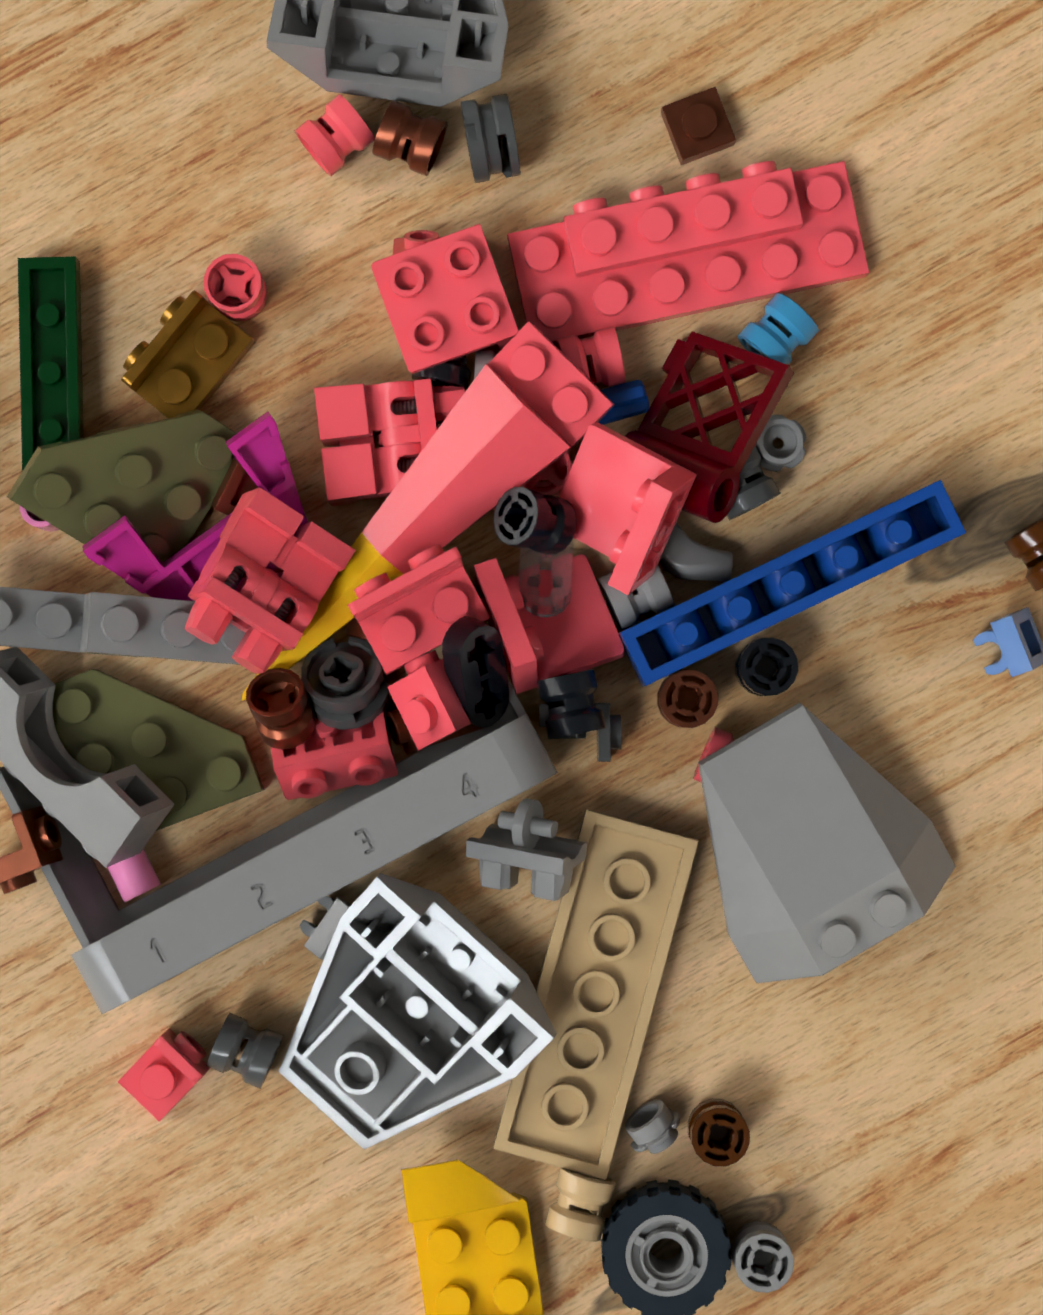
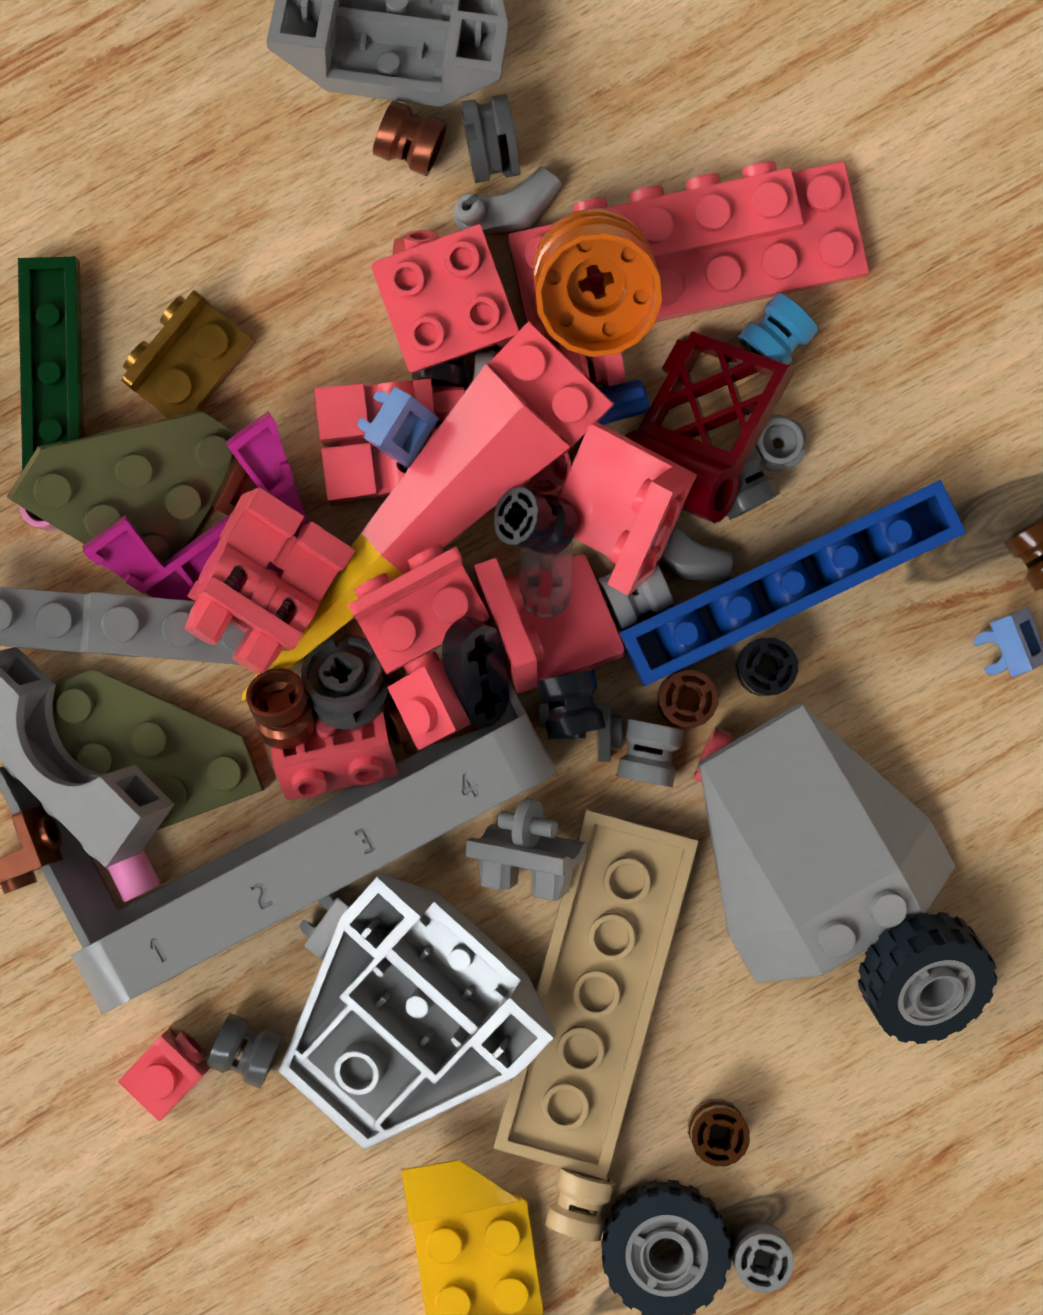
coral wheel [204,254,268,321] -> none
coral wheel [294,94,375,176] -> none
light grey plate [625,1099,680,1154] -> none
copper plate [661,86,736,165] -> none
none -> medium blue tile [357,387,439,468]
none -> light grey arm [454,167,562,235]
none -> orange wheel [532,208,662,357]
none -> light grey wheel [616,719,684,787]
none -> black wheel [858,912,997,1044]

